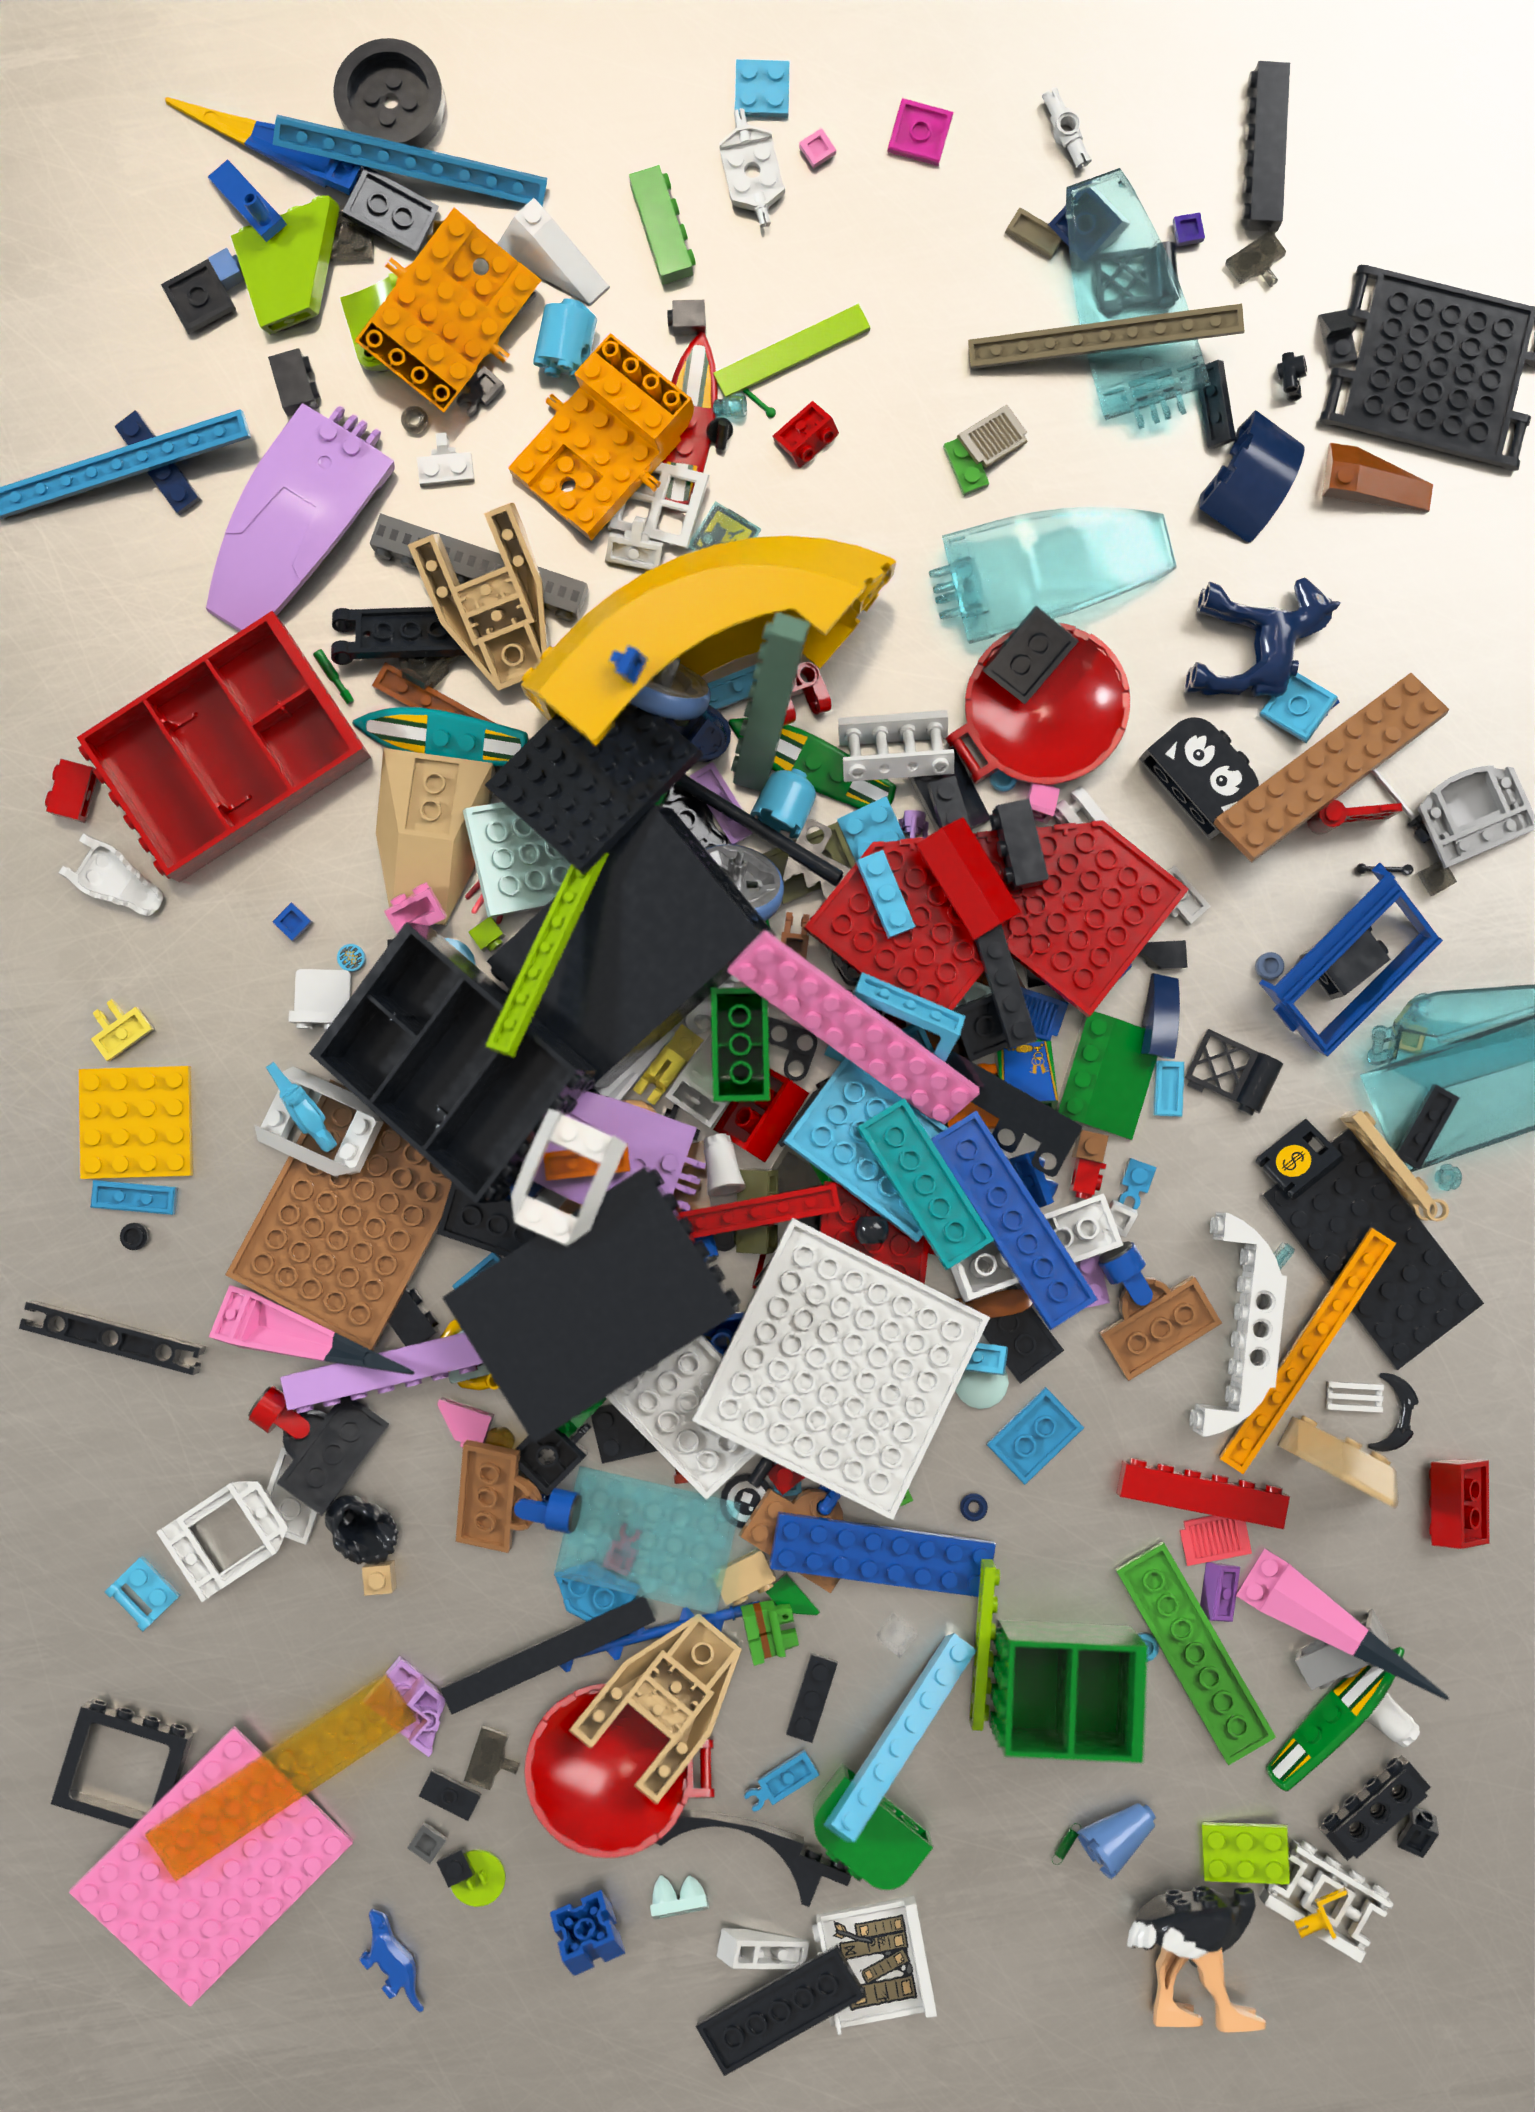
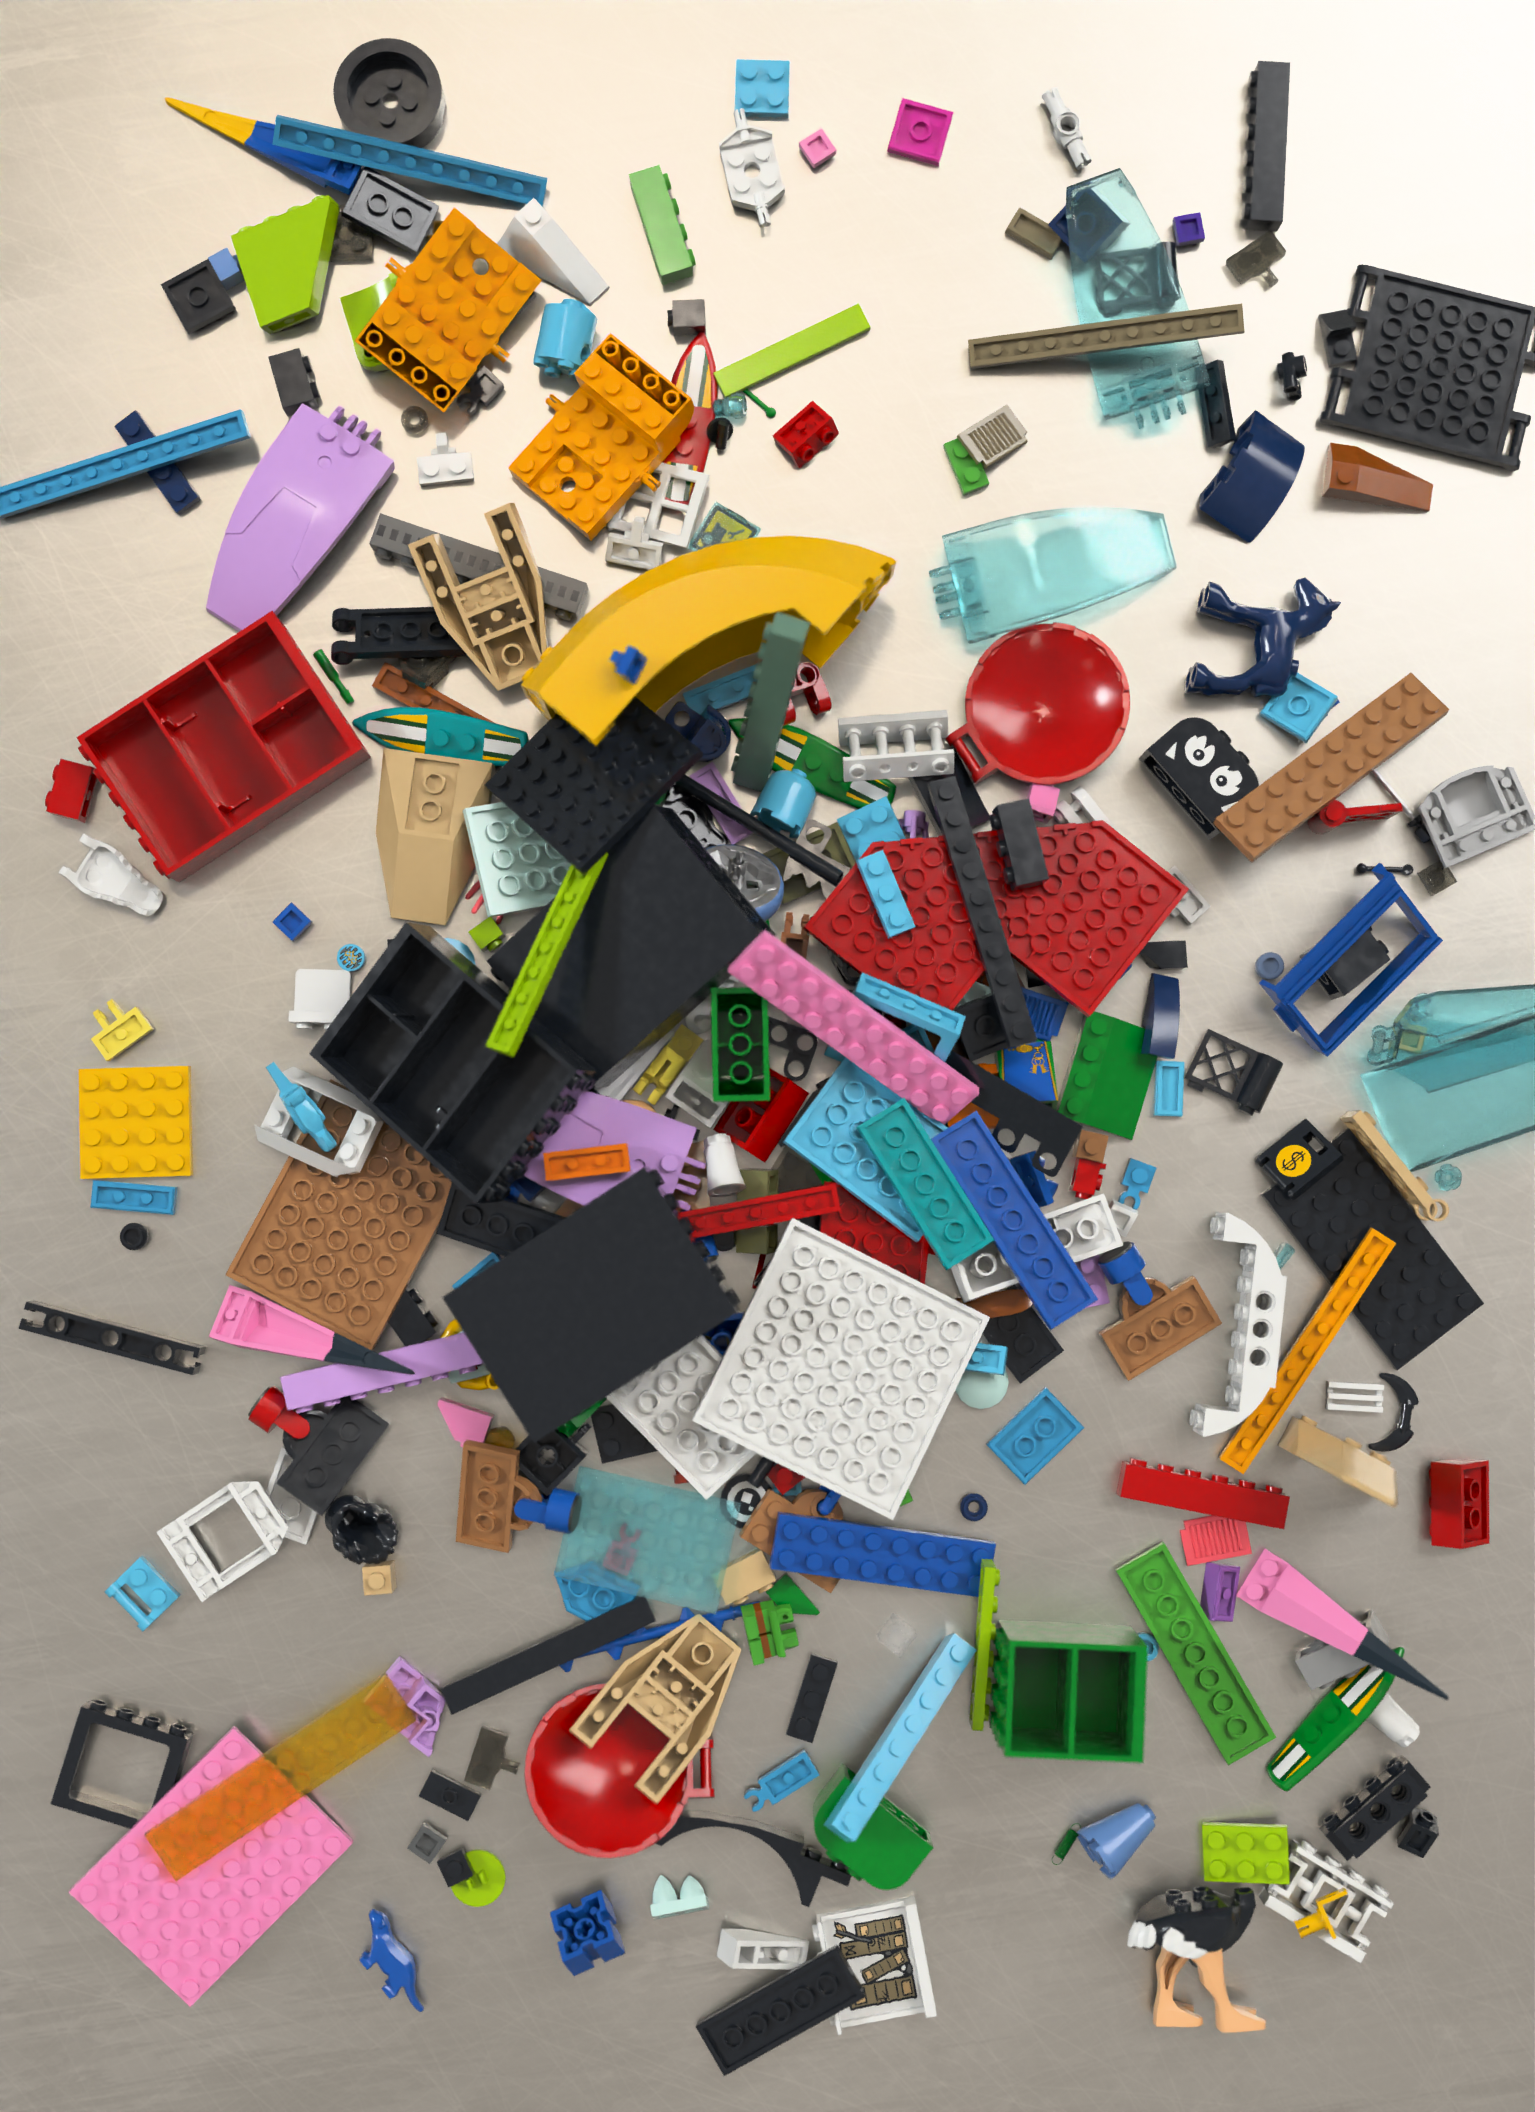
blue piece [207,159,287,242] -> none
bright pink cylinder [384,882,447,934] -> none
white wedge [511,1109,627,1246] -> none
wheel [630,657,711,720] -> none
black piece [854,1216,889,1244] -> none
red slope [915,817,1021,941] -> none
black plate [983,605,1079,704] -> none
medium azure tile [990,770,1017,792] -> none
black plate [1395,1084,1460,1170] -> none

